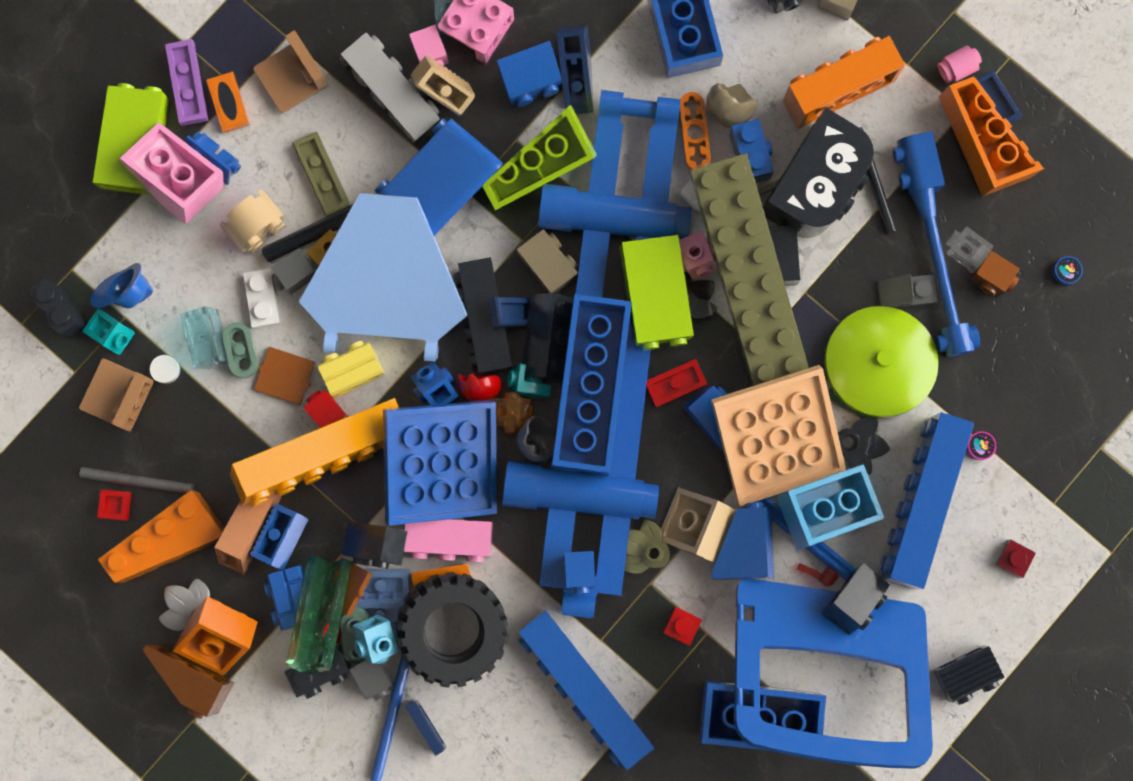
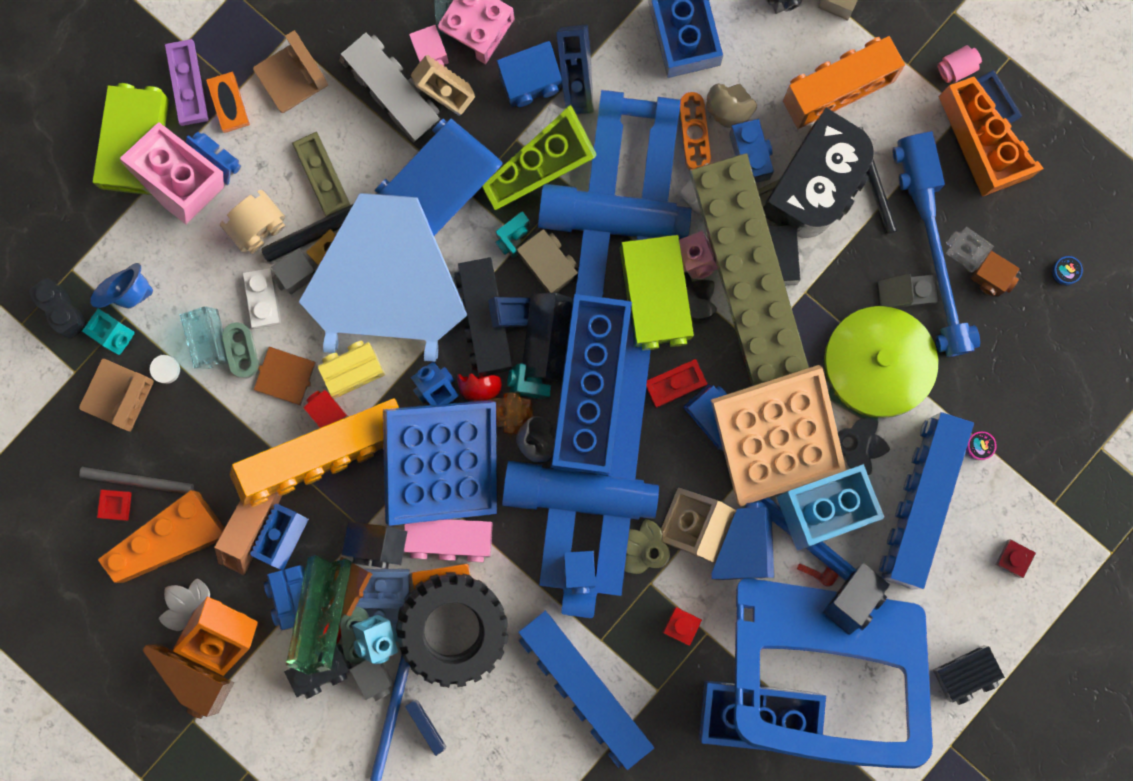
none -> teal bracket [495,211,530,258]

